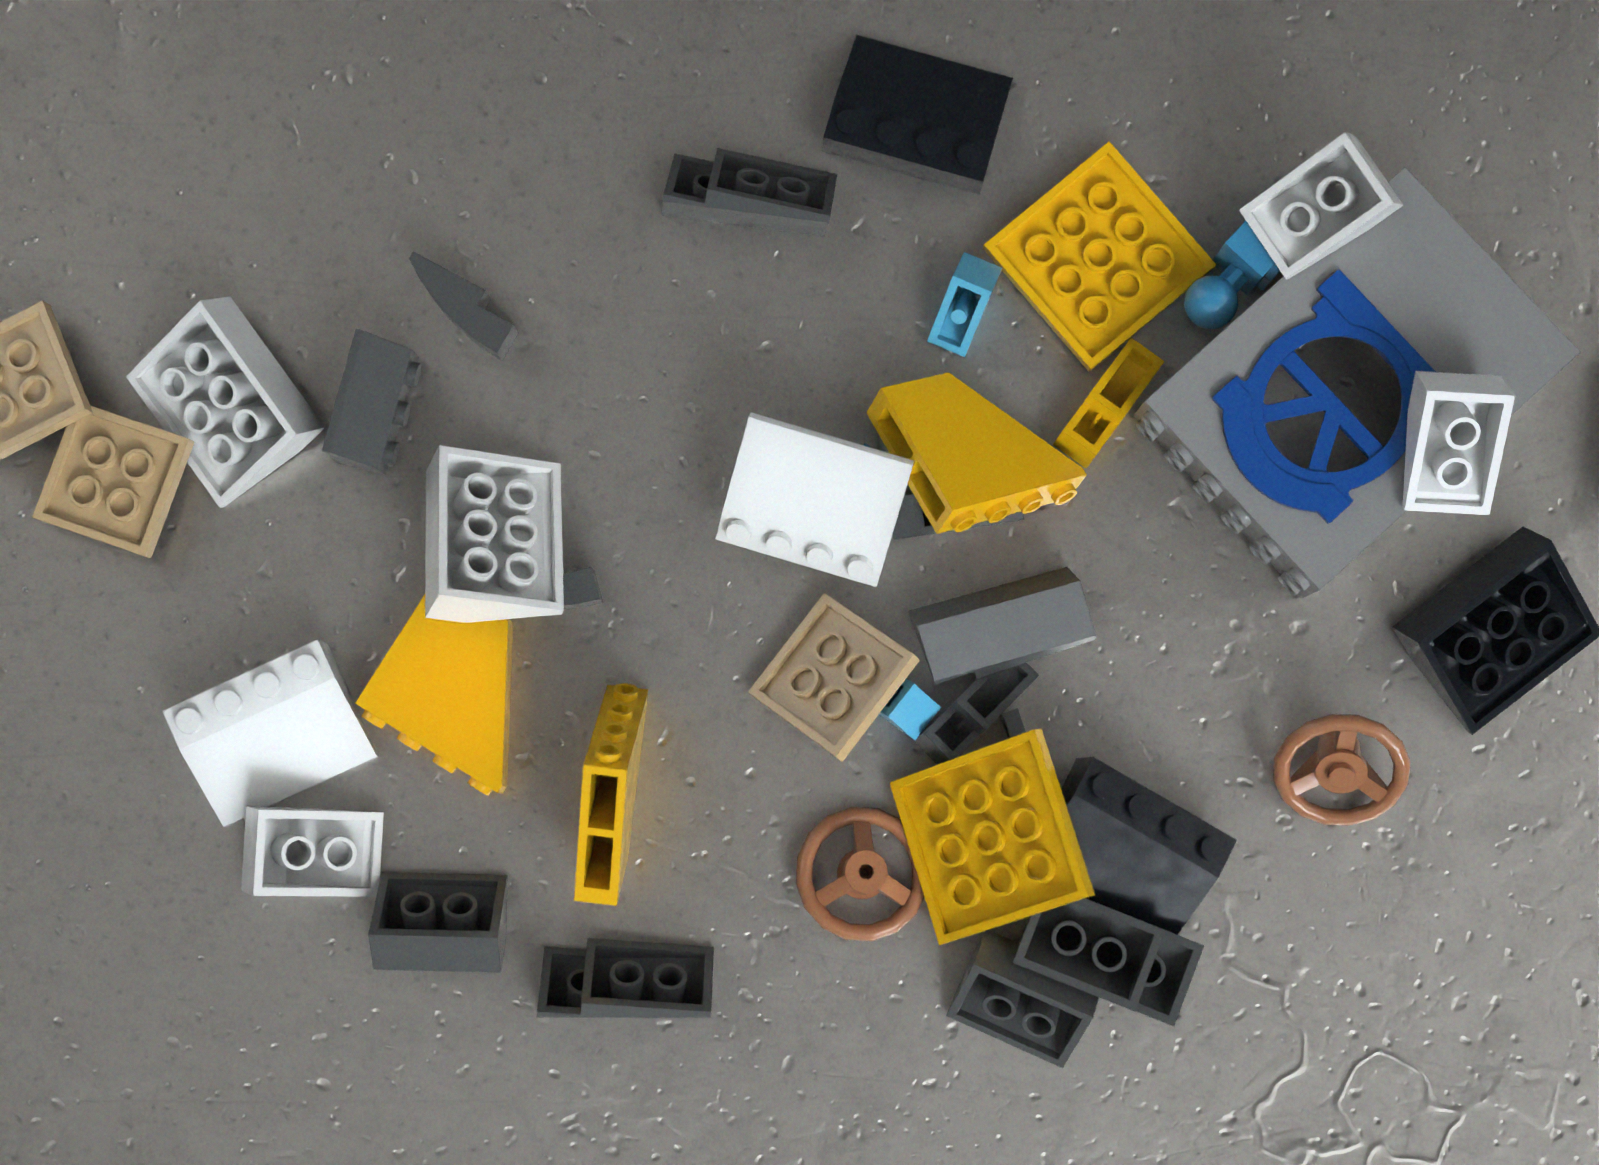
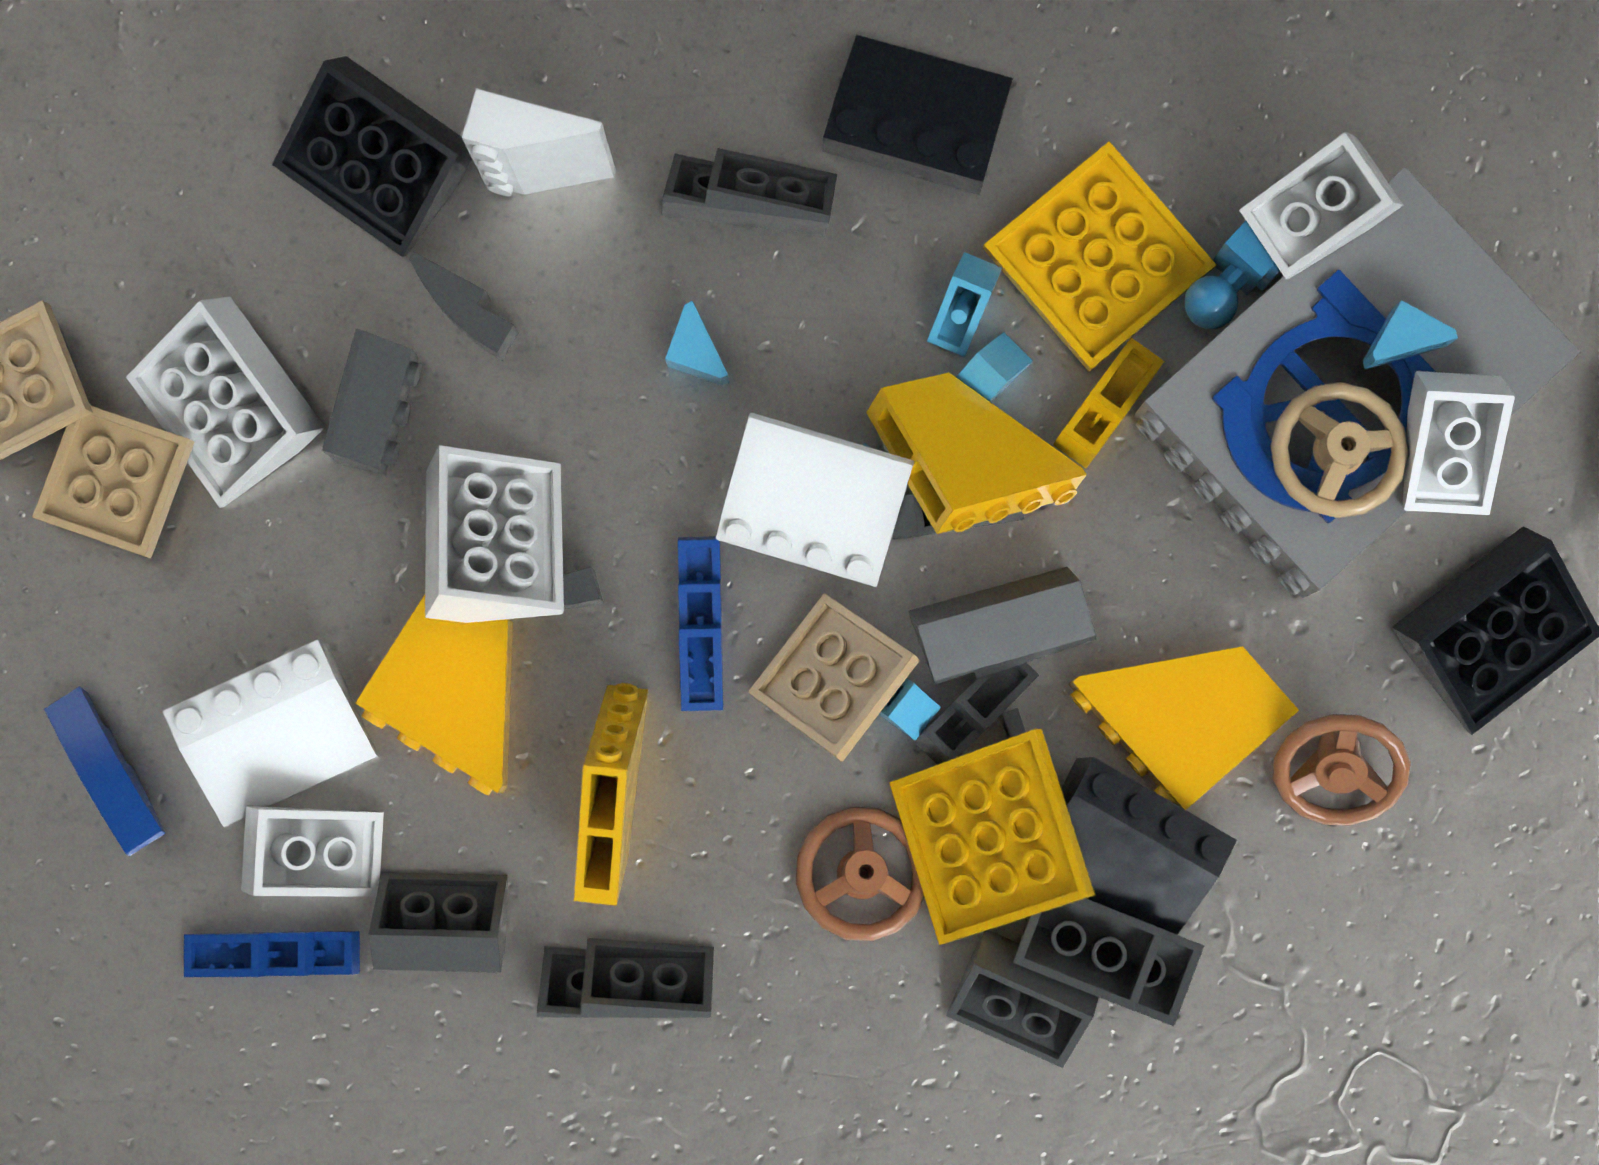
none -> blue slope [44,686,166,856]
none -> blue slope [184,931,360,977]
none -> black slope [272,56,472,257]
none -> white slope [462,89,616,196]
none -> medium azure slope [665,301,729,386]
none -> blue slope [678,536,723,711]
none -> medium azure slope [956,332,1033,402]
none -> yellow slope [1068,646,1299,810]
none -> tan piece [1271,382,1408,518]
none -> medium azure slope [1363,300,1458,369]

